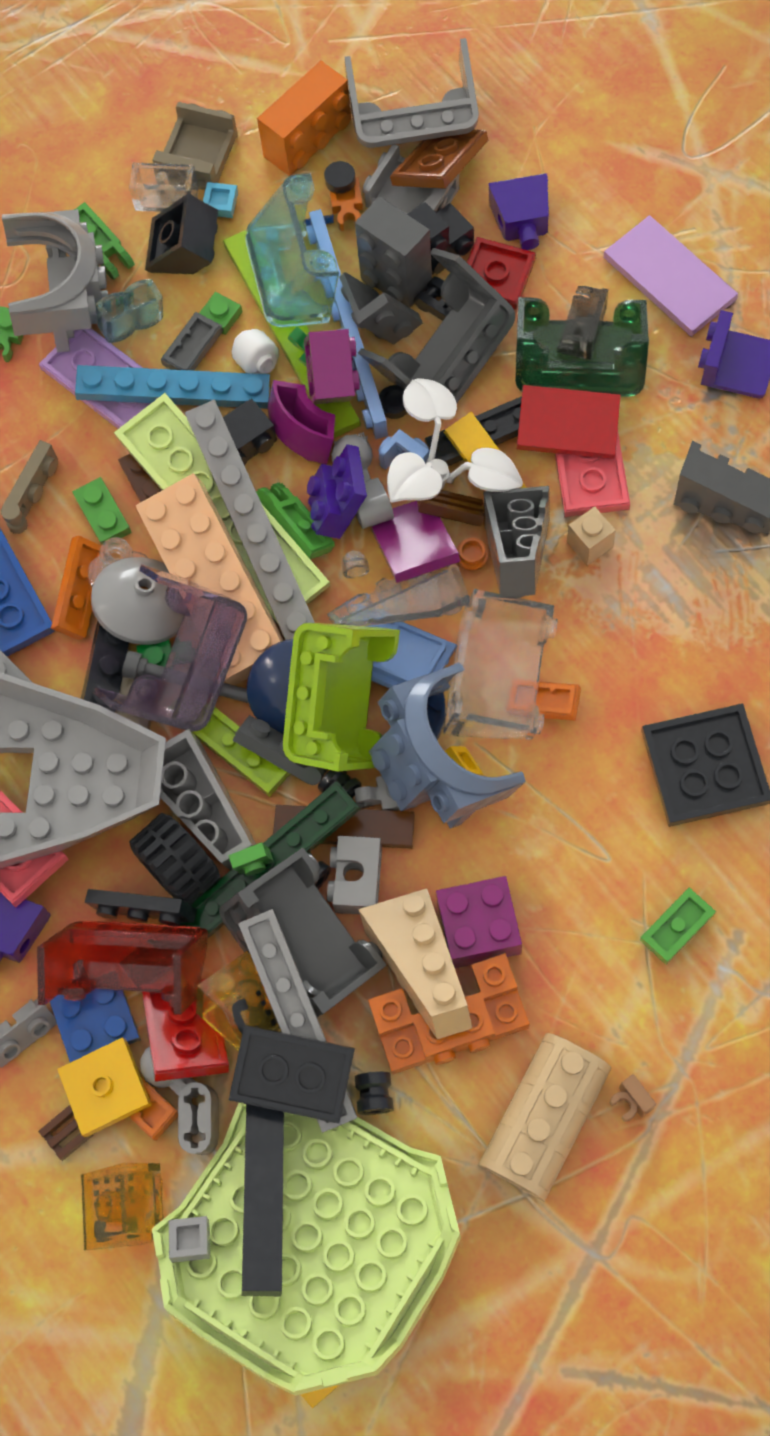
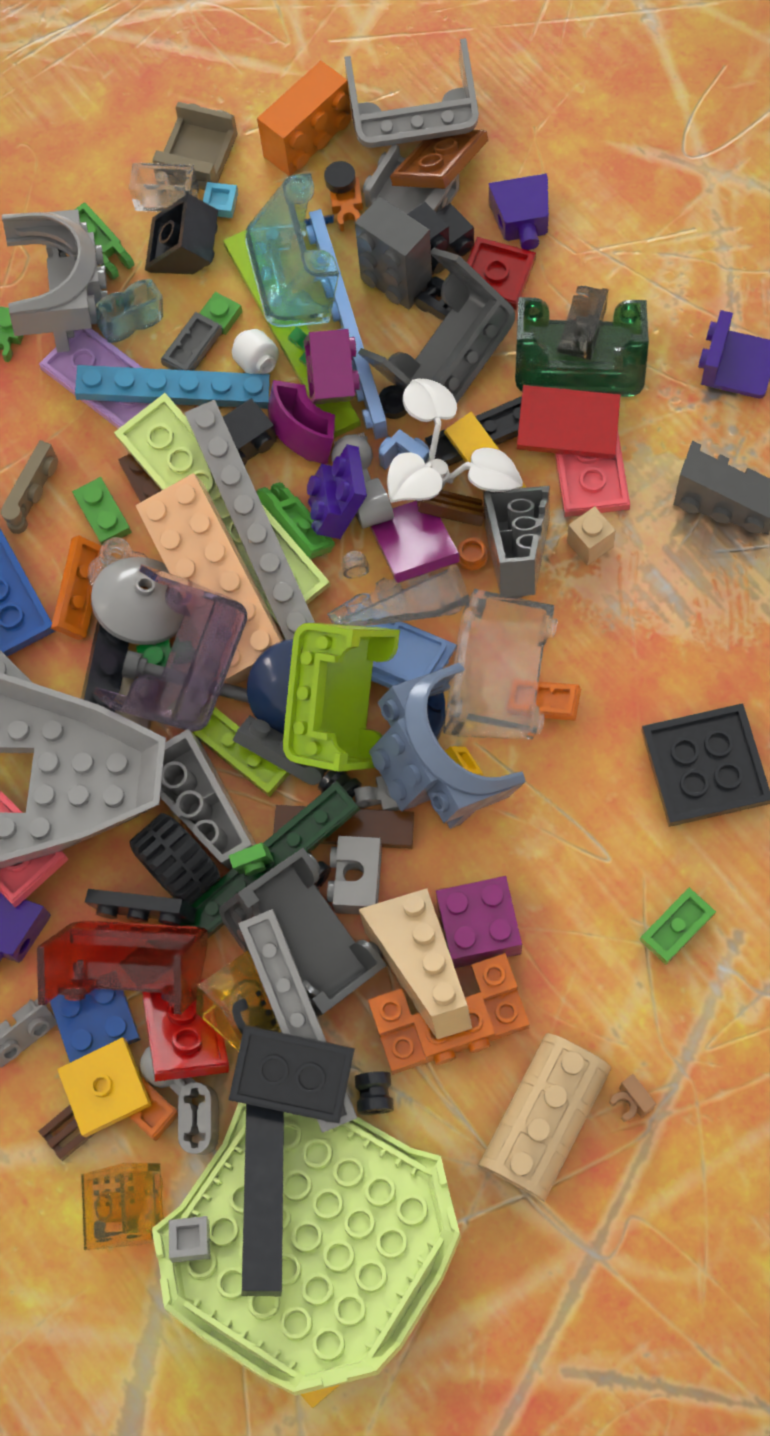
dark grey bracket [339,272,423,344] -> none
lavender tile [603,215,738,337] -> none

